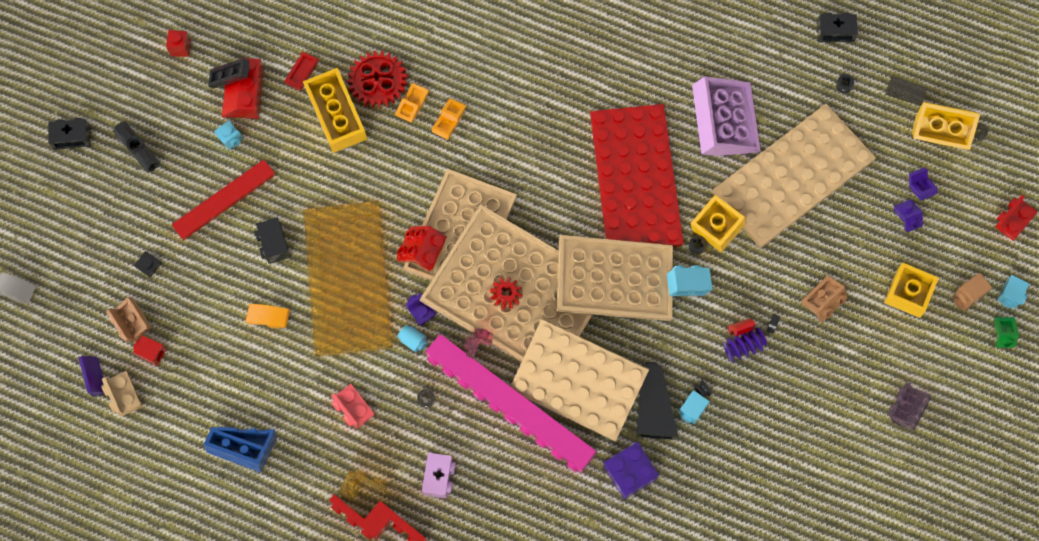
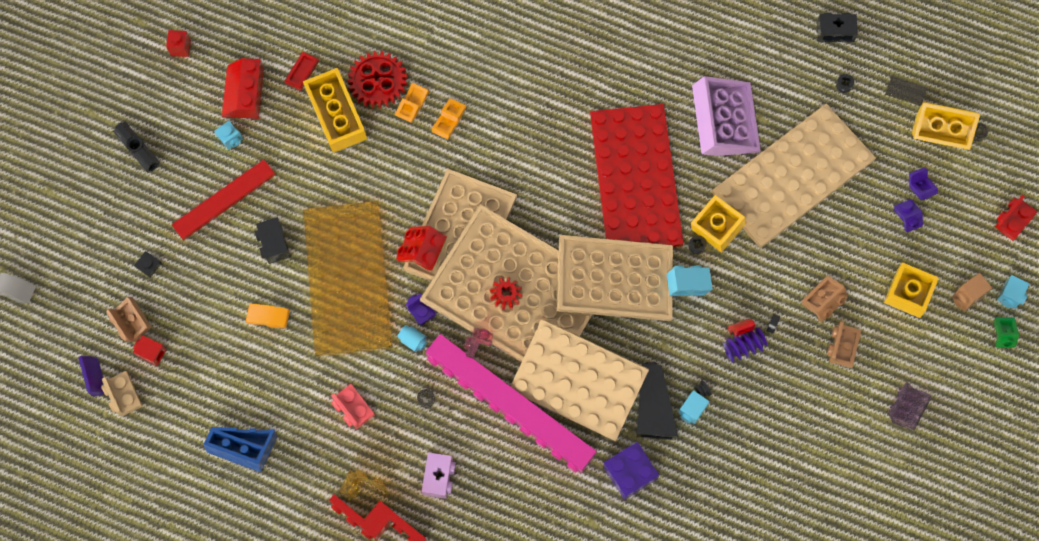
black brick [48,118,91,150] -> none
black plate [208,58,249,89] -> none
none -> medium nougat bracket [827,321,862,368]

